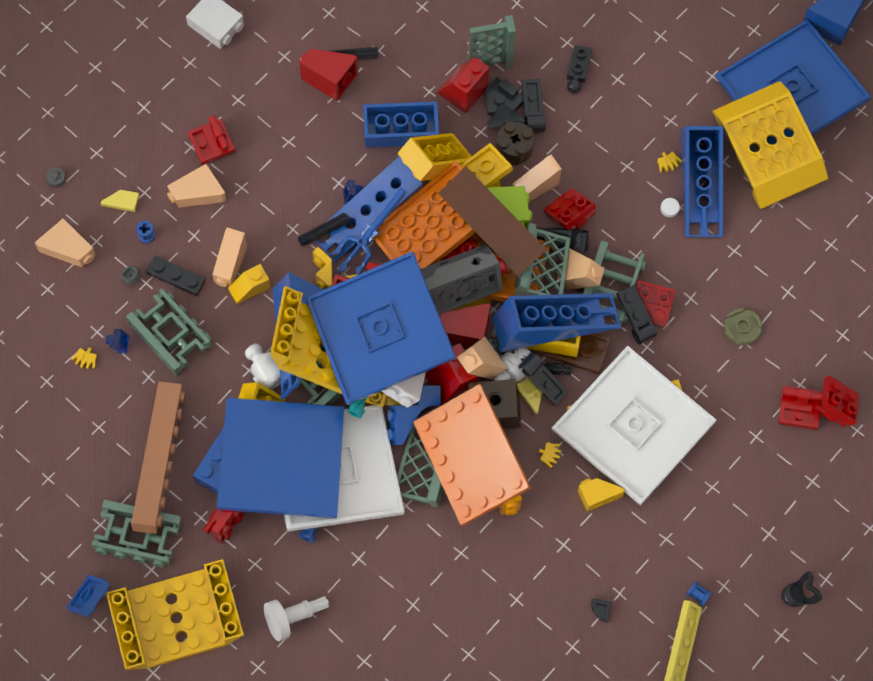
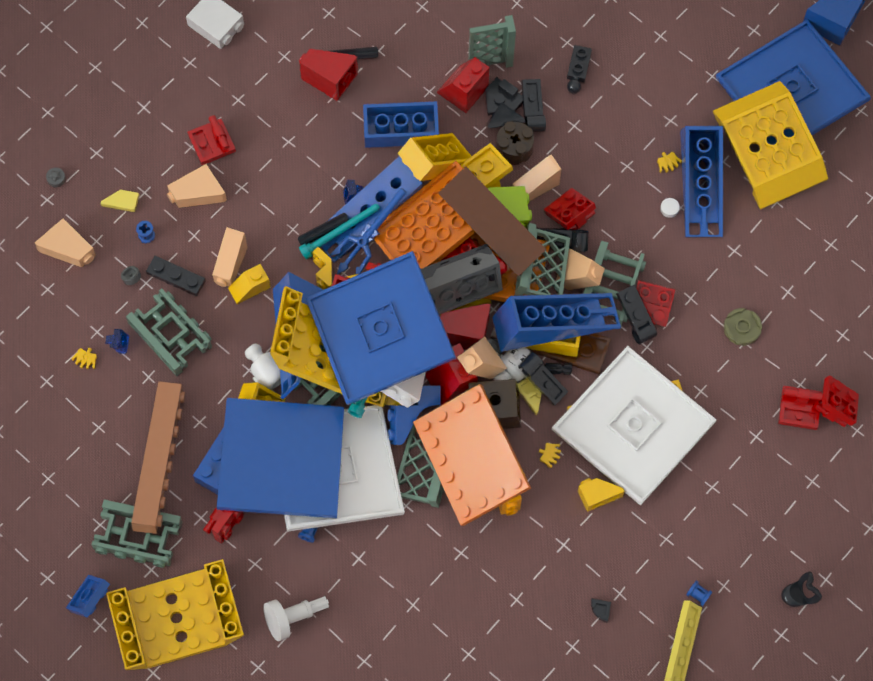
none -> teal piece [299,204,380,260]

